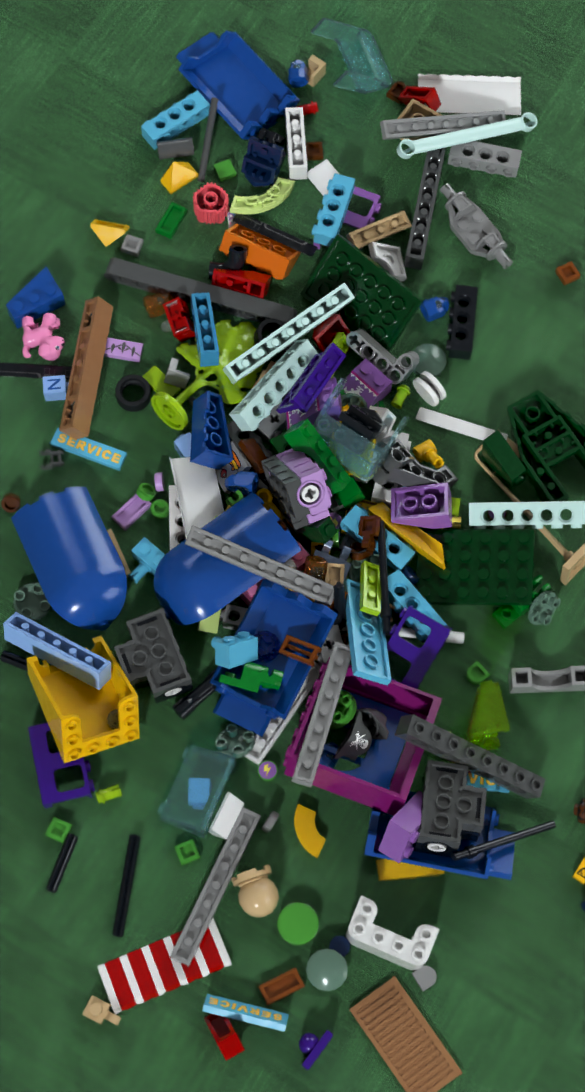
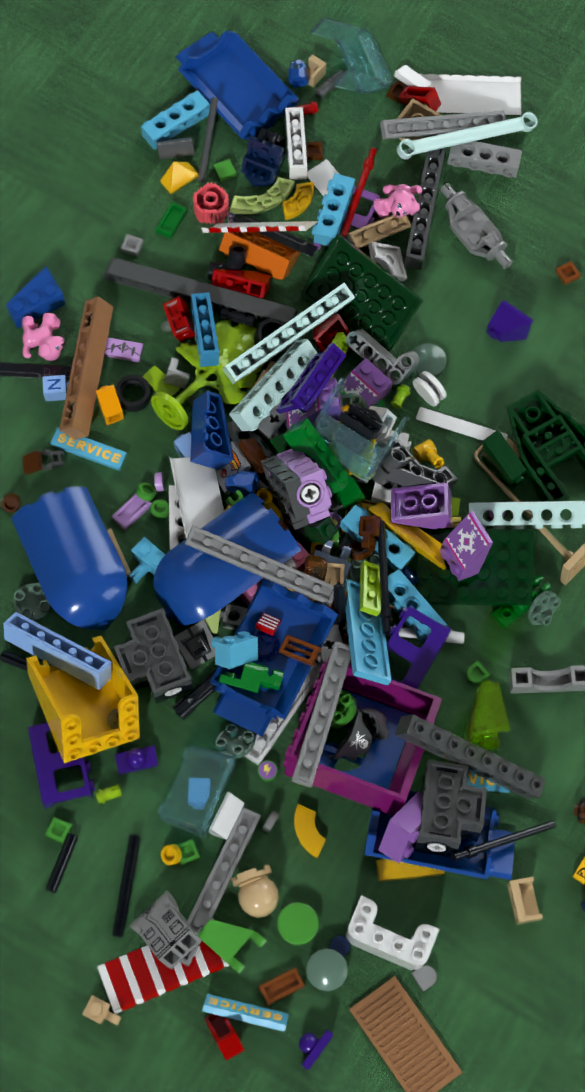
yellow slope [90,219,129,247] -> none
clear orange rock [143,293,173,318] -> none
blue rock [420,297,450,322] -> none
black brick [446,285,478,360] -> none
none -> reddish brown tile [22,451,43,475]
none -> light orange slope [96,385,124,425]
none -> dark purple tile [115,746,158,775]
none -> light grey piece [129,891,202,969]
none -> yellow tile [161,844,182,865]
none -> sticker [174,620,215,669]
none -> bright green flag [198,919,266,974]
none -> sticker [202,221,319,233]
none -> black axle [219,308,255,327]
none -> red tile [255,613,282,636]
none -> yellow tile [282,182,314,220]
none -> dark grey axle [315,70,346,98]
none -> red bar [340,148,377,238]
none -> bright pink animal [374,184,422,219]
none -> white tile [394,65,432,87]
none -> medium lavender slope [440,511,493,581]
none -> dark purple slope [486,299,533,342]
none -> tan panel [507,877,543,925]

